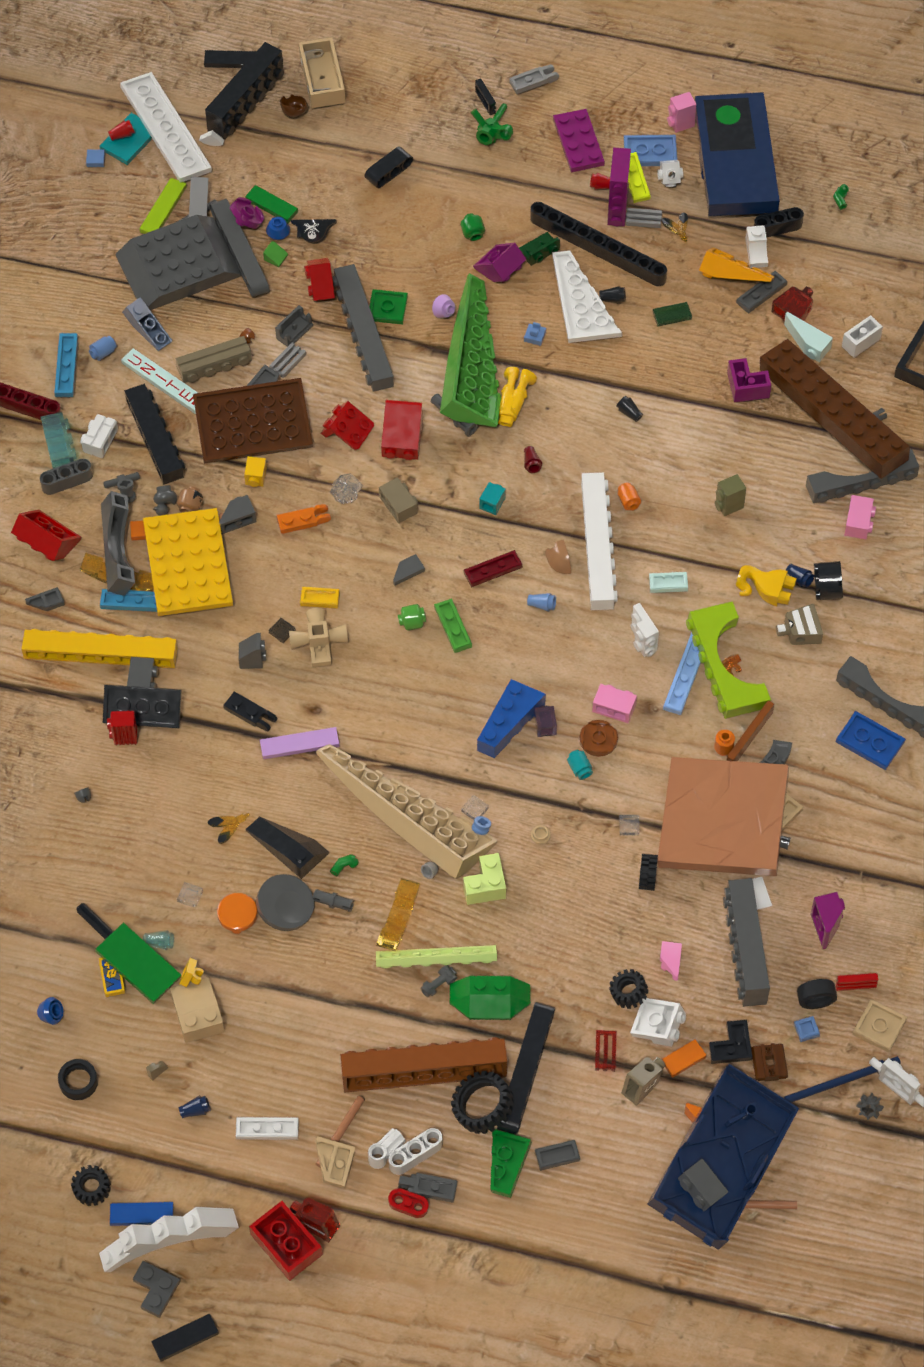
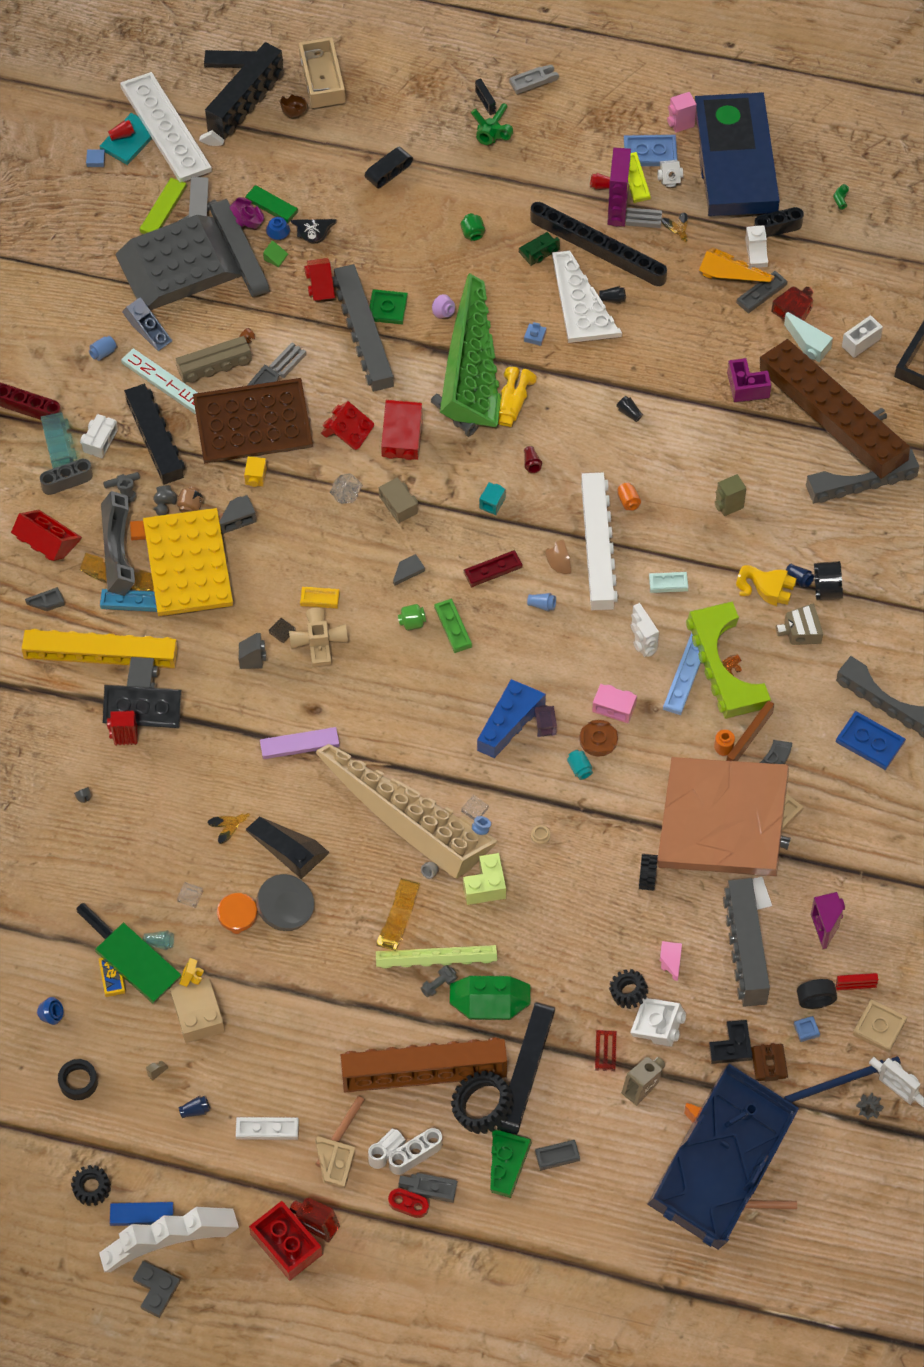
dark azure plate [54,333,78,397] -> none
black tile [151,1314,219,1362] -> none
black hinge [223,691,278,732] -> none
dark grey hinge [275,305,313,347] -> none
orange hinge [277,504,331,534] -> none
dark grey pin [313,889,354,912] -> none
green arm [330,854,359,877] -> none
magenta slope [473,243,526,282] -> none
magenta plate [553,109,605,172] -> none
clear tile [619,815,639,835] -> none
clear green tile [652,302,692,327] -> none
orange tile [662,1039,707,1078] -> none
dark grey brick [678,1159,728,1211] -> none
bright pink brick [844,495,876,539] -> none

